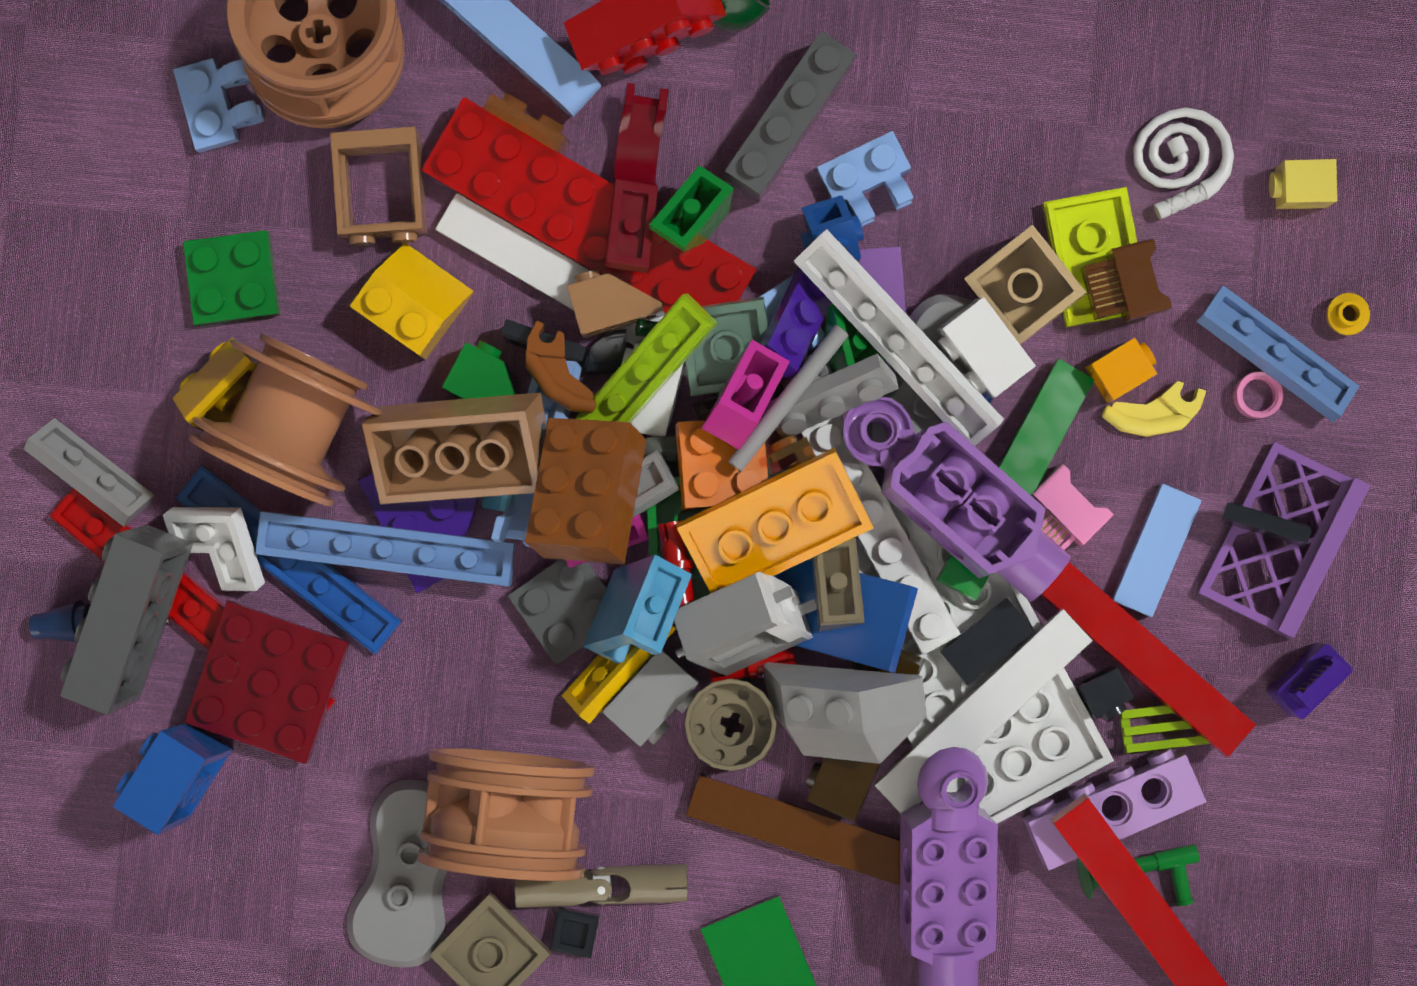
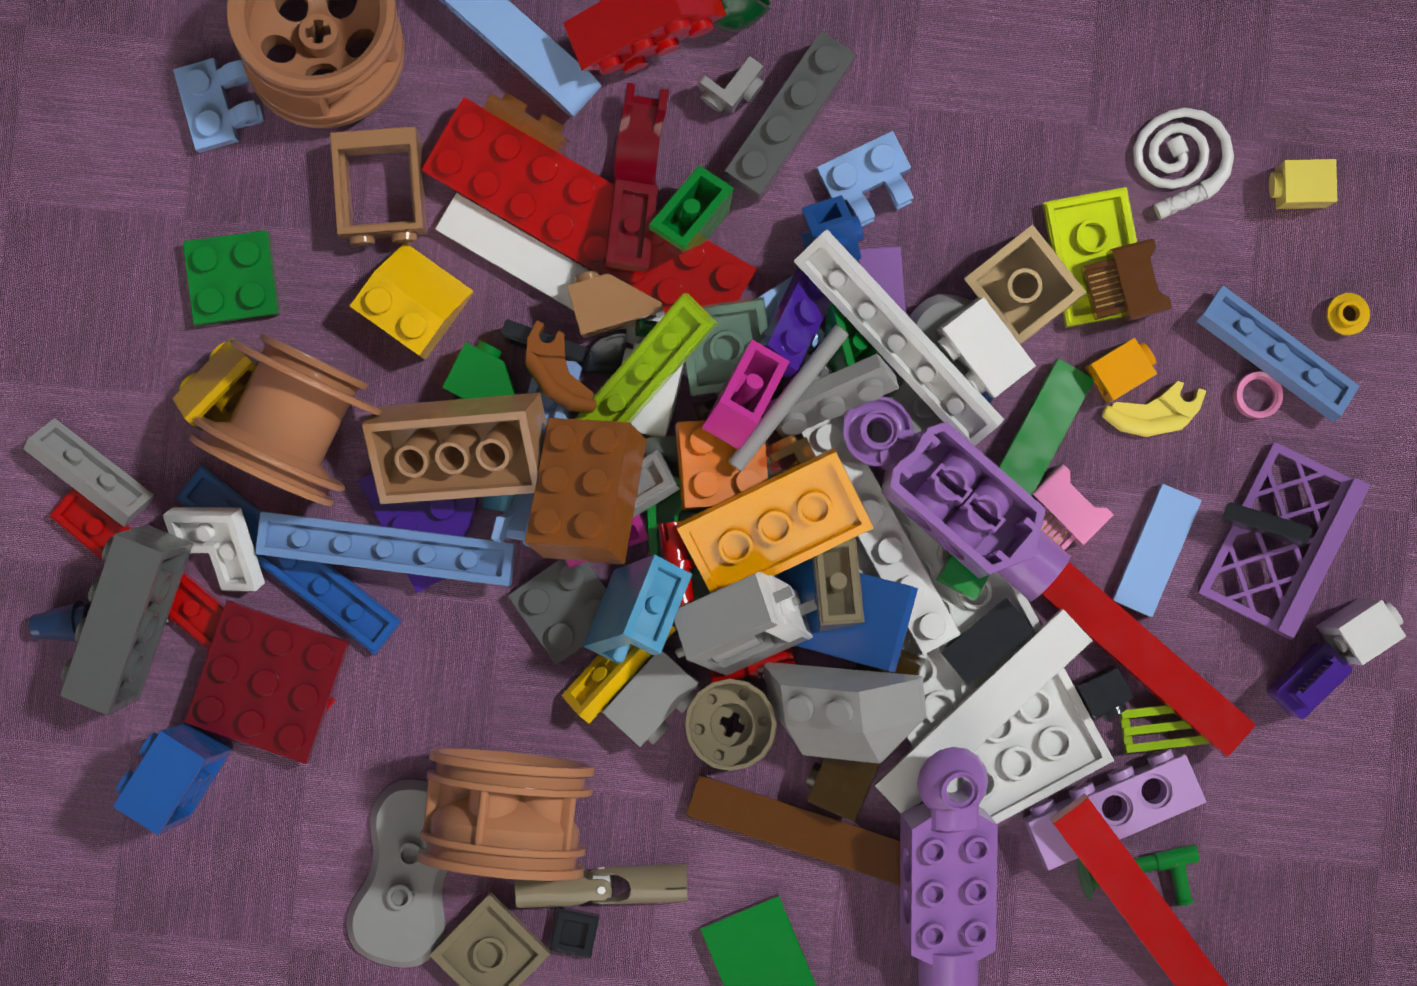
none -> light grey bracket [699,56,765,115]
none -> white brick [1316,599,1406,665]

